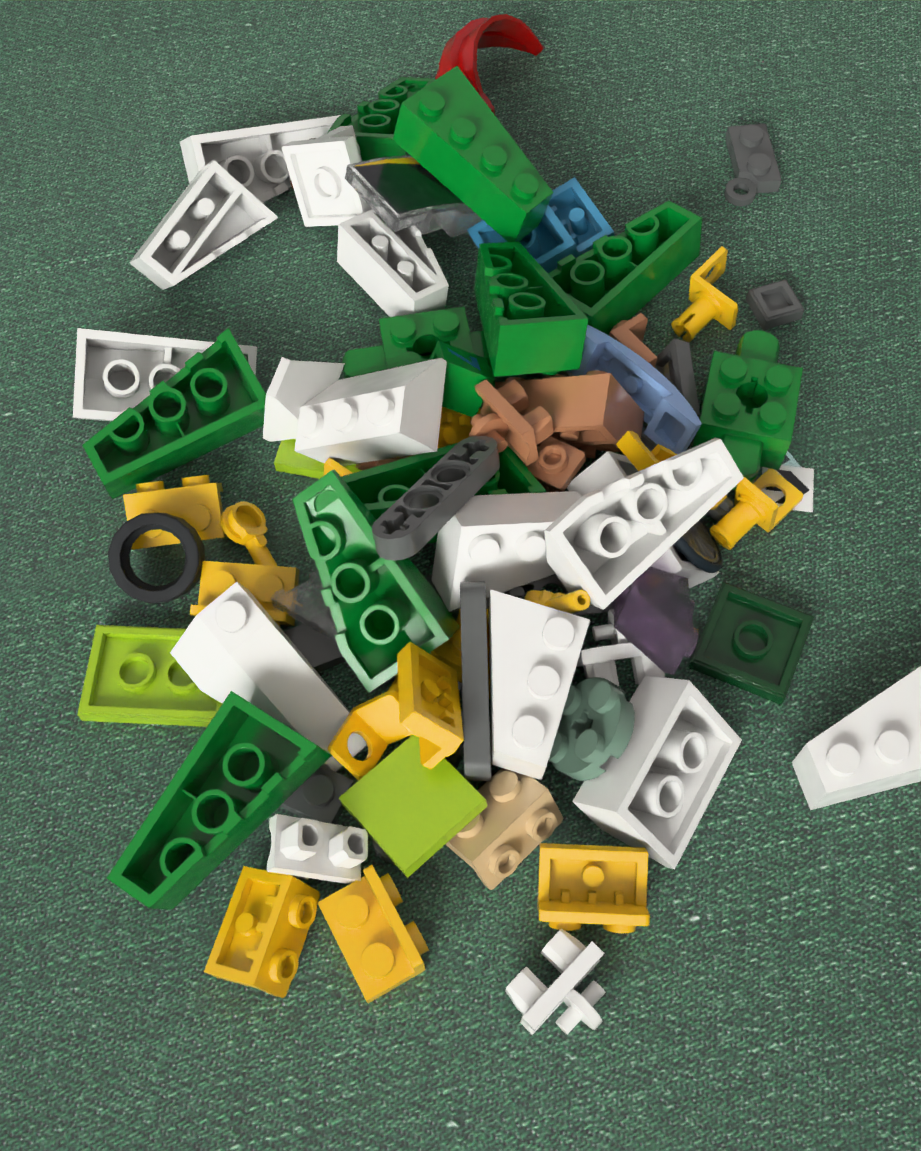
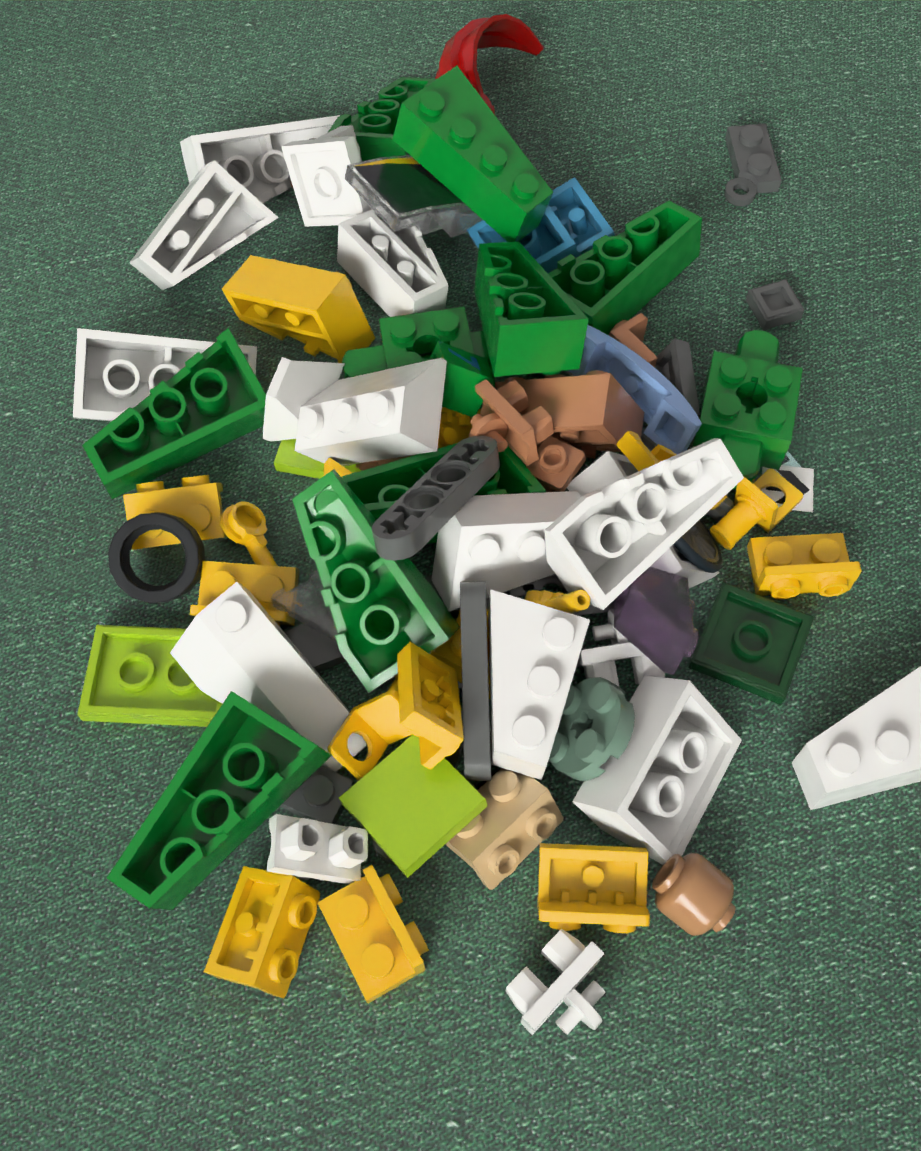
yellow bracket [671,246,738,342] -> none
none -> yellow wedge [222,255,375,363]
none -> medium nougat head [652,853,736,936]
none -> yellow bracket [747,533,862,599]

